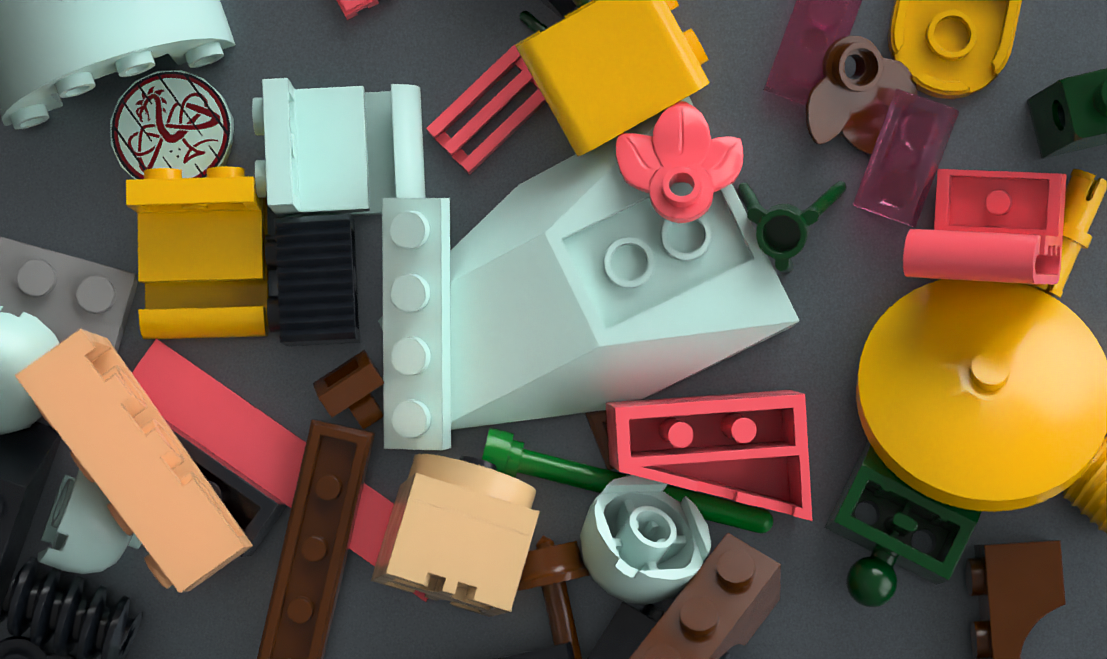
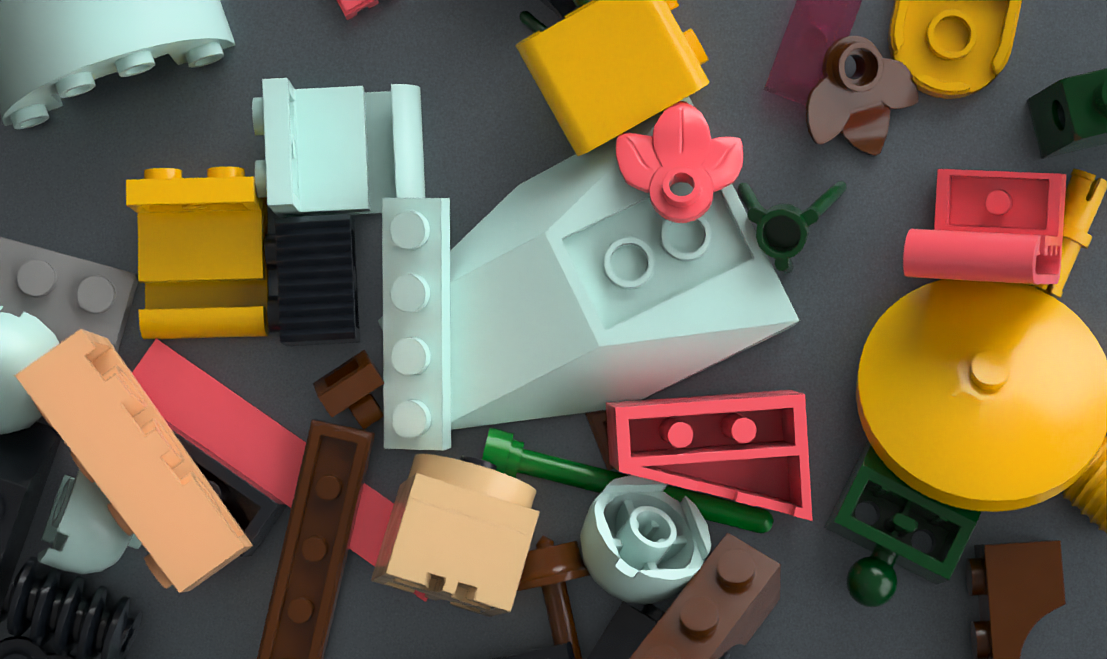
tile [110,70,234,179] -> none
coral tile [426,44,546,175] -> none
clear pink plate [853,88,959,228] -> none

